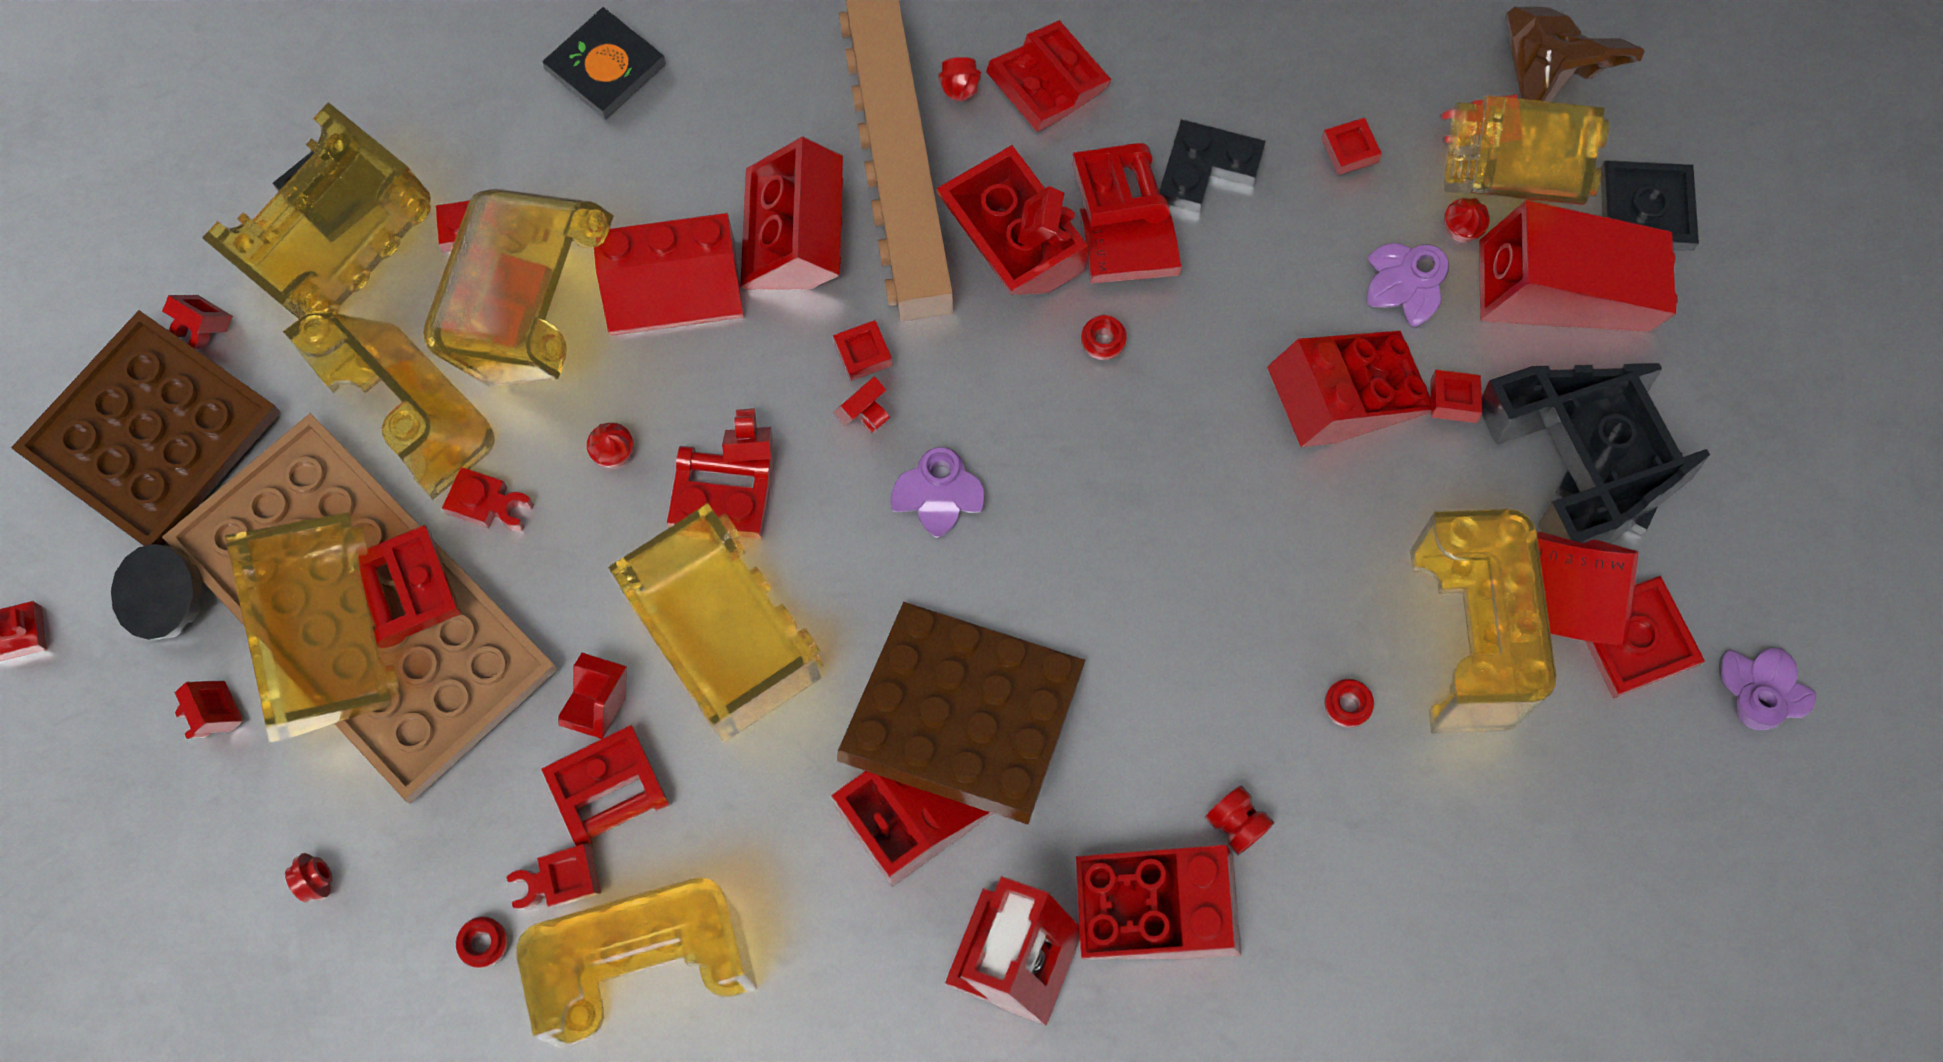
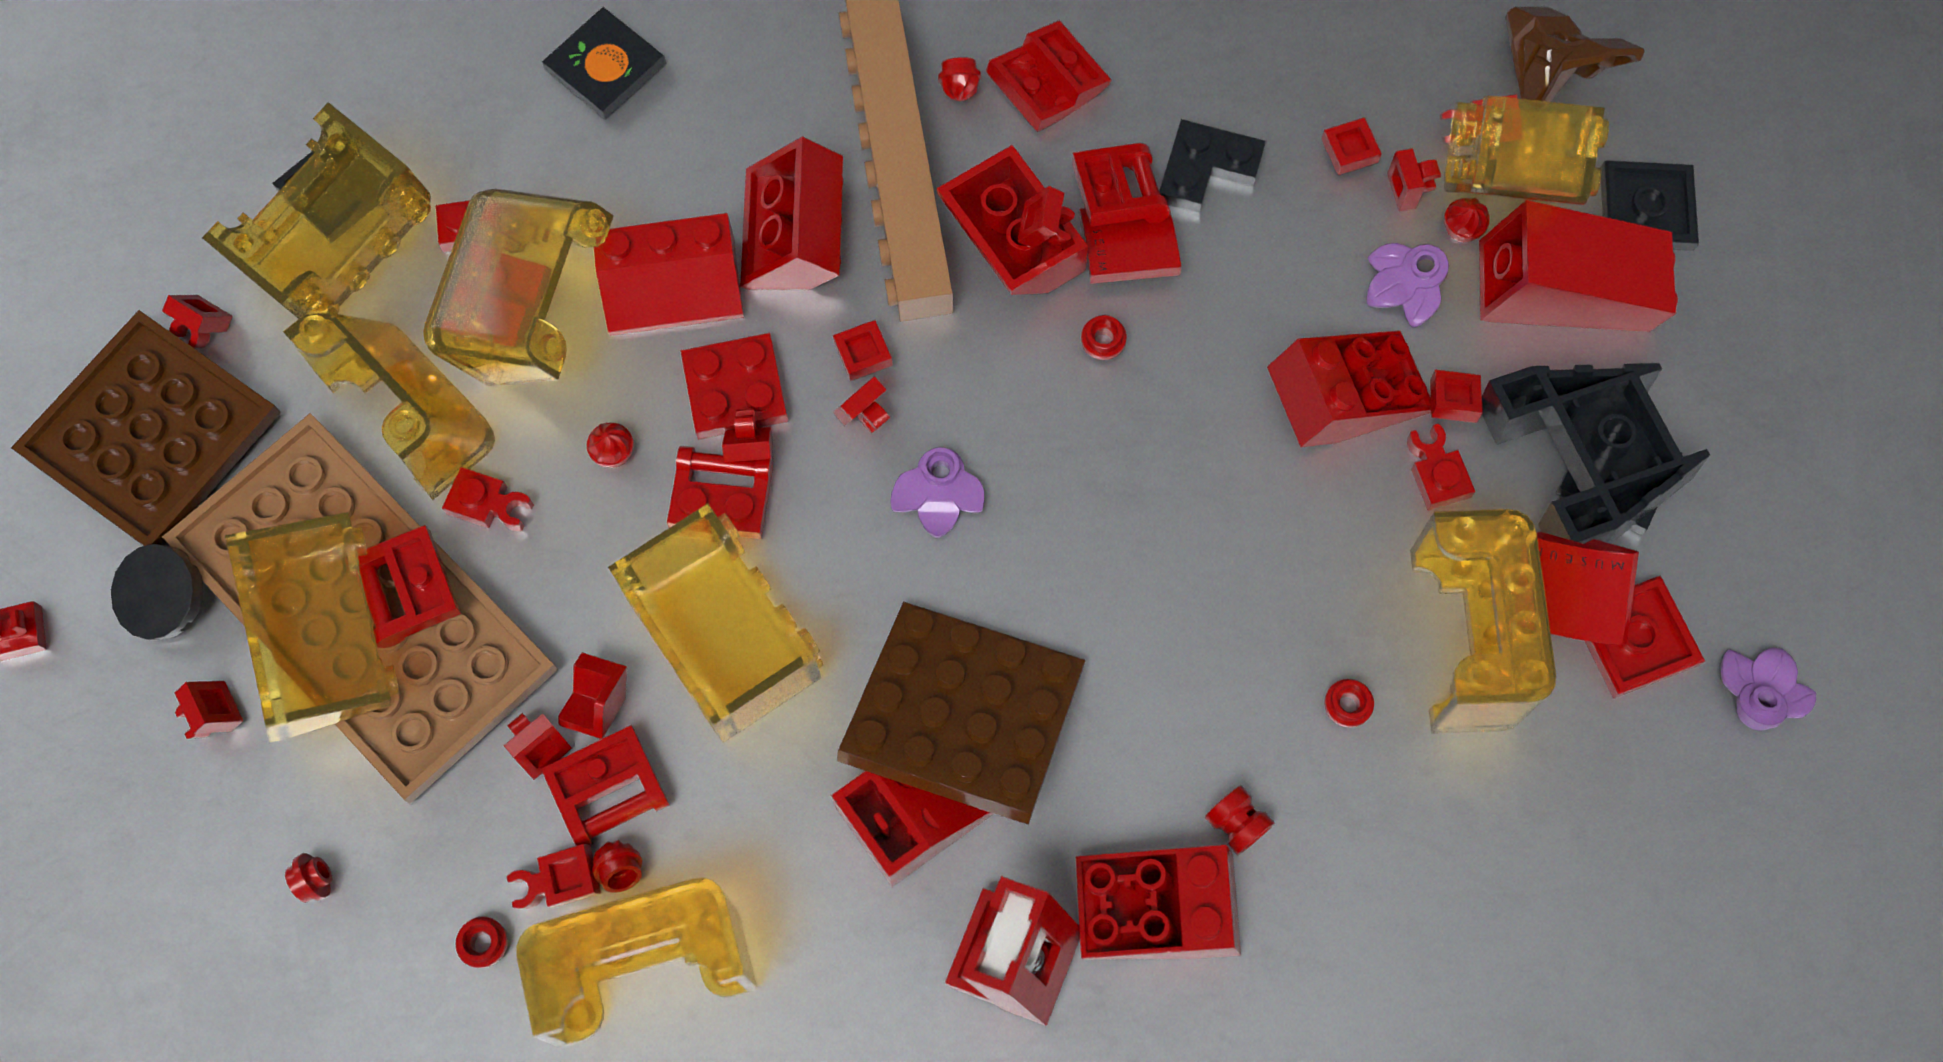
none -> red tile [504,713,572,780]
none -> red plate [592,840,643,893]
none -> red plate [680,333,788,440]
none -> red tile [1387,148,1441,212]
none -> red plate [1407,423,1476,511]

